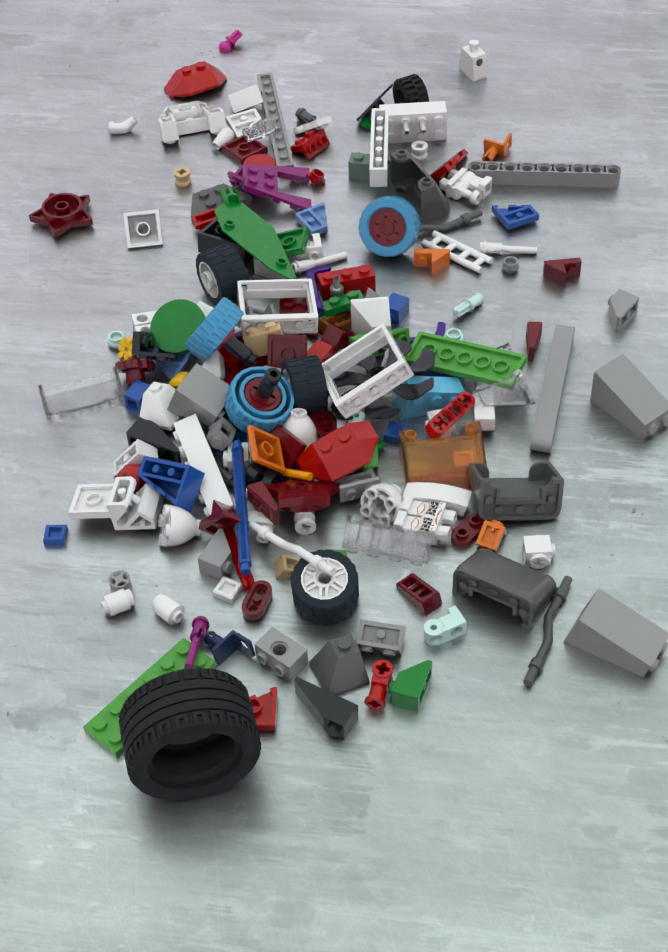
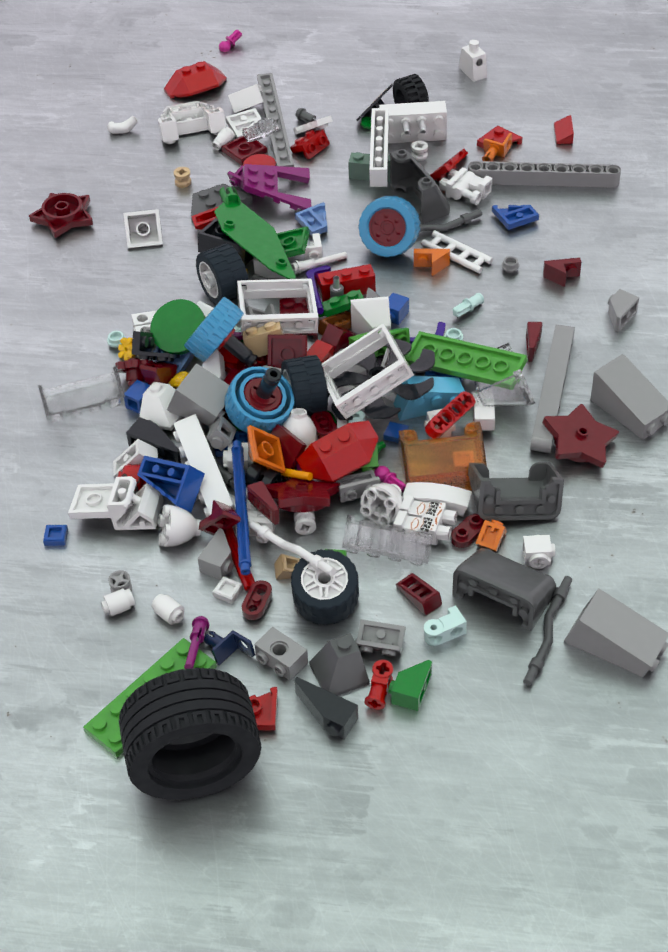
red plate [306,169,326,184] -> none
white pin [479,240,537,254] -> none
none -> dark red slope [140,361,177,385]
none -> dark pink axle [374,466,406,493]
none -> red wing [477,125,523,149]
none -> dark red plate [542,404,619,468]
none -> red slope [554,115,574,144]

